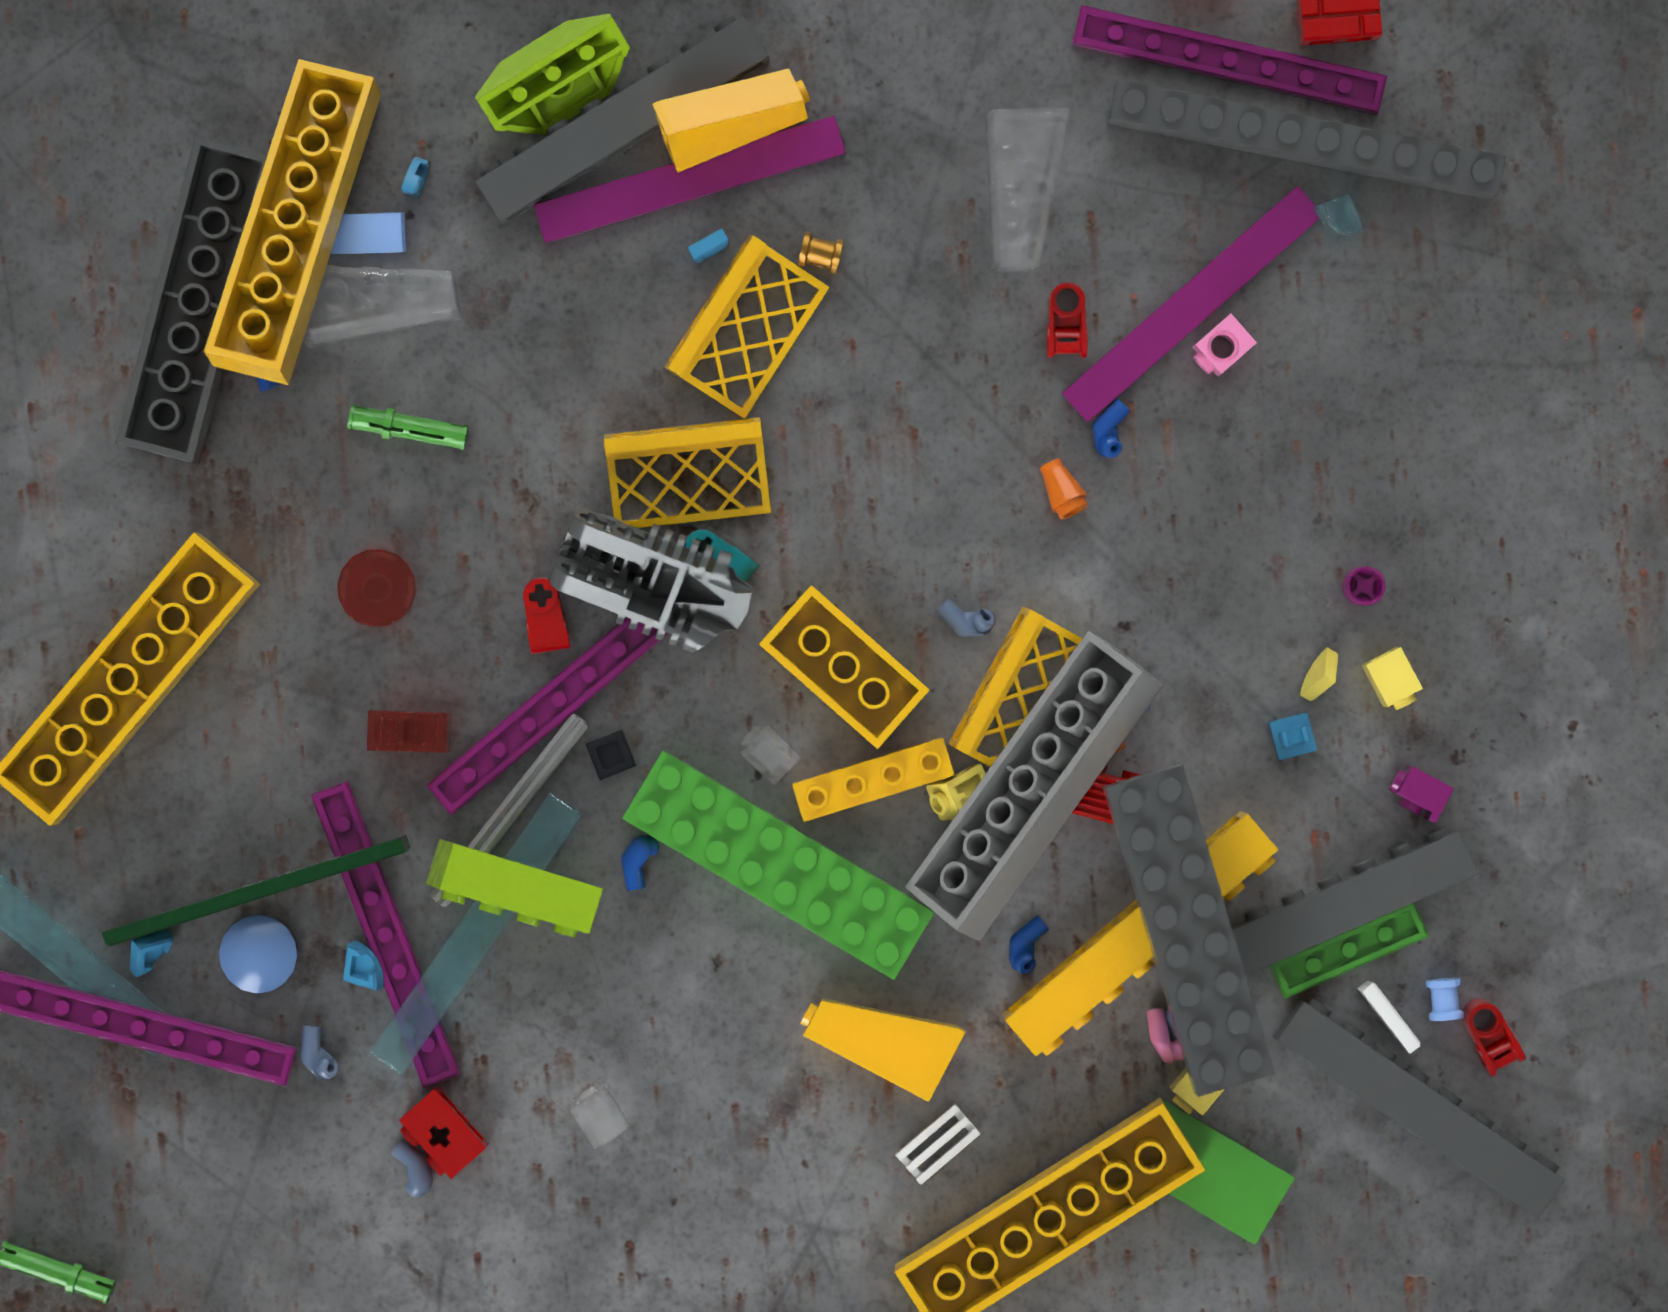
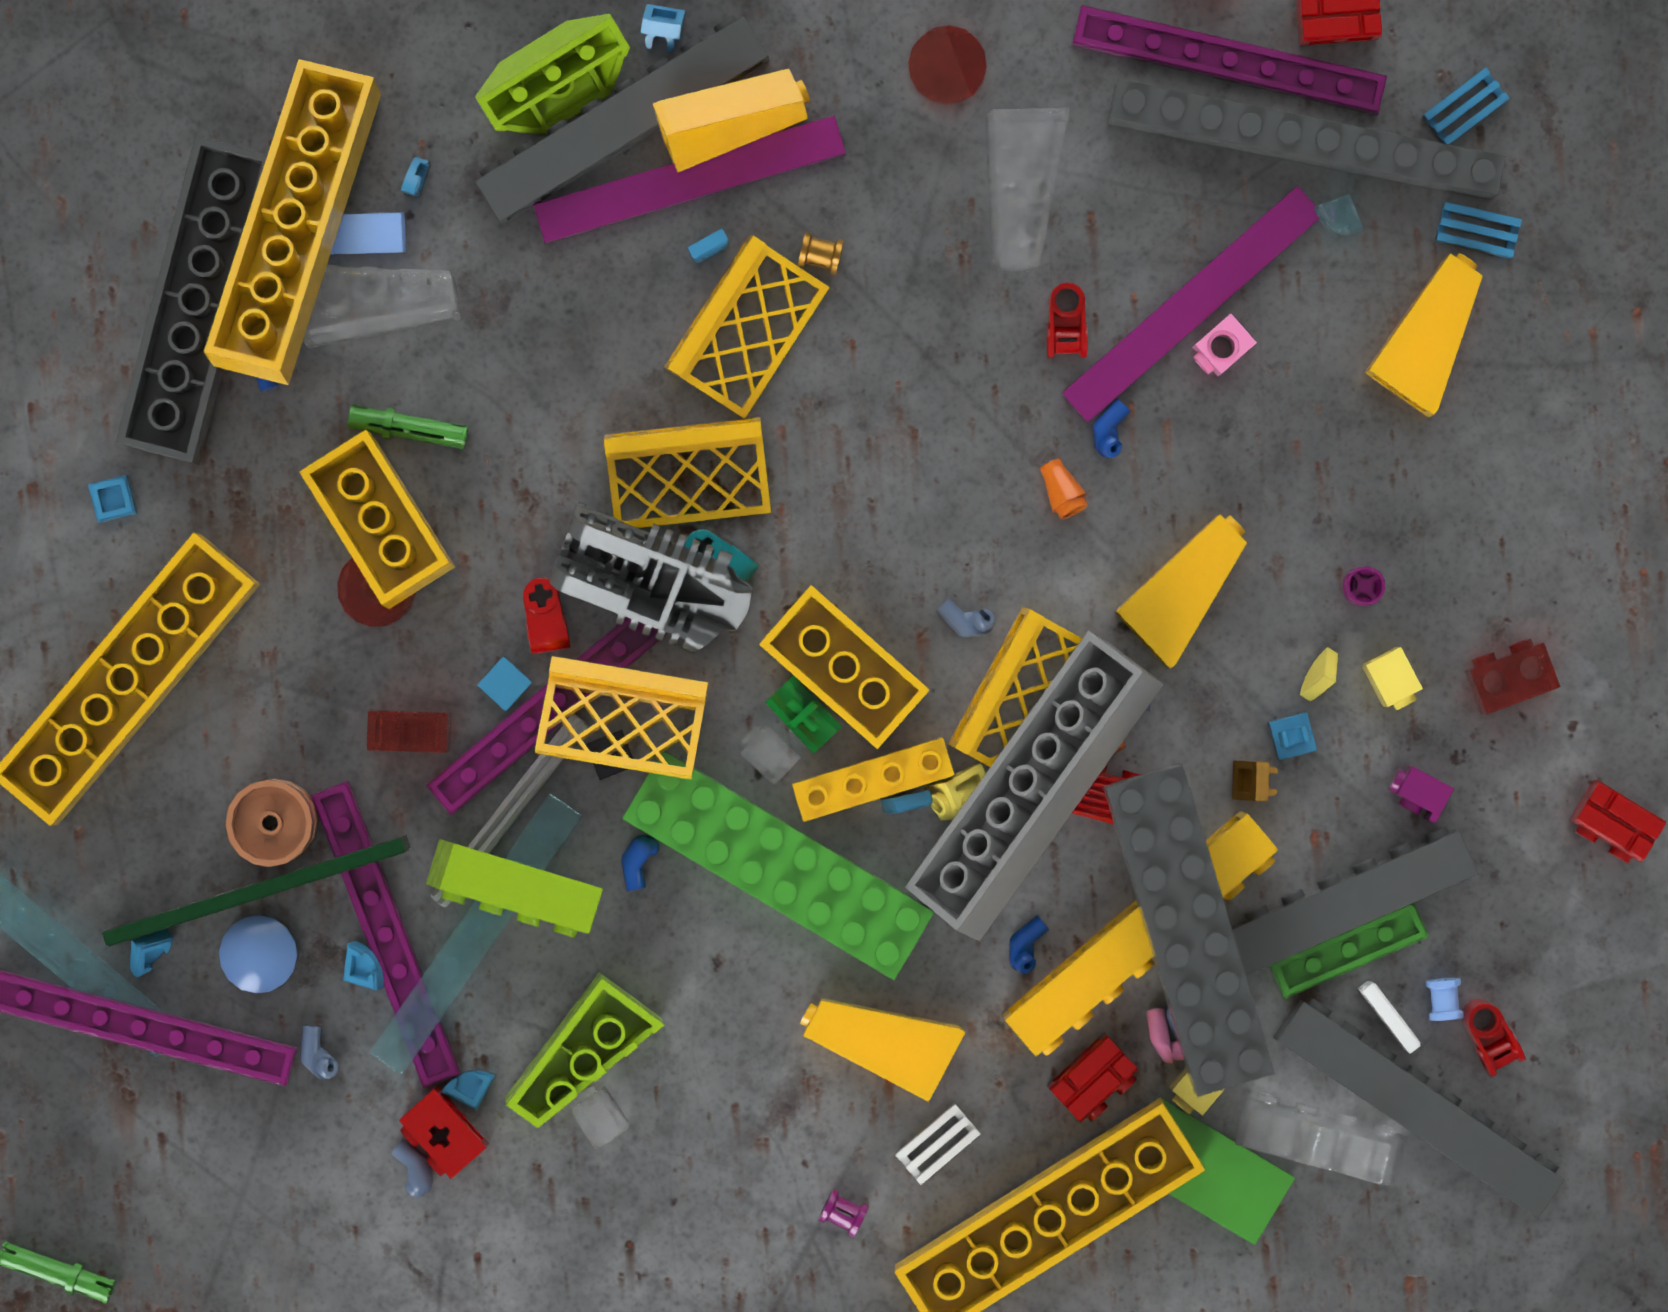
none -> dark azure tile [88,475,138,523]
none -> nougat wheel [225,778,319,867]
none -> yellow brick [299,430,455,609]
none -> dark azure tile [442,1070,496,1110]
none -> dark azure tile [477,656,533,712]
none -> lime wedge [504,972,665,1128]
none -> yellow fence [535,656,708,780]
none -> dark azure tile [641,4,686,52]
none -> green hips [765,675,842,754]
none -> magenta bush [818,1189,869,1238]
none -> dark azure tile [881,790,933,814]
none -> clear red tile [908,25,987,105]
none -> red brick [1047,1032,1139,1123]
none -> yellow slope [1114,514,1247,669]
none -> pearl gold tile [1232,760,1278,801]
none -> clear wedge [1235,1092,1408,1186]
none -> yellow slope [1364,253,1483,417]
none -> dark azure tile [1422,67,1510,145]
none -> dark azure tile [1435,202,1522,259]
none -> clear red brick [1464,638,1561,715]
none -> red brick [1569,780,1666,864]

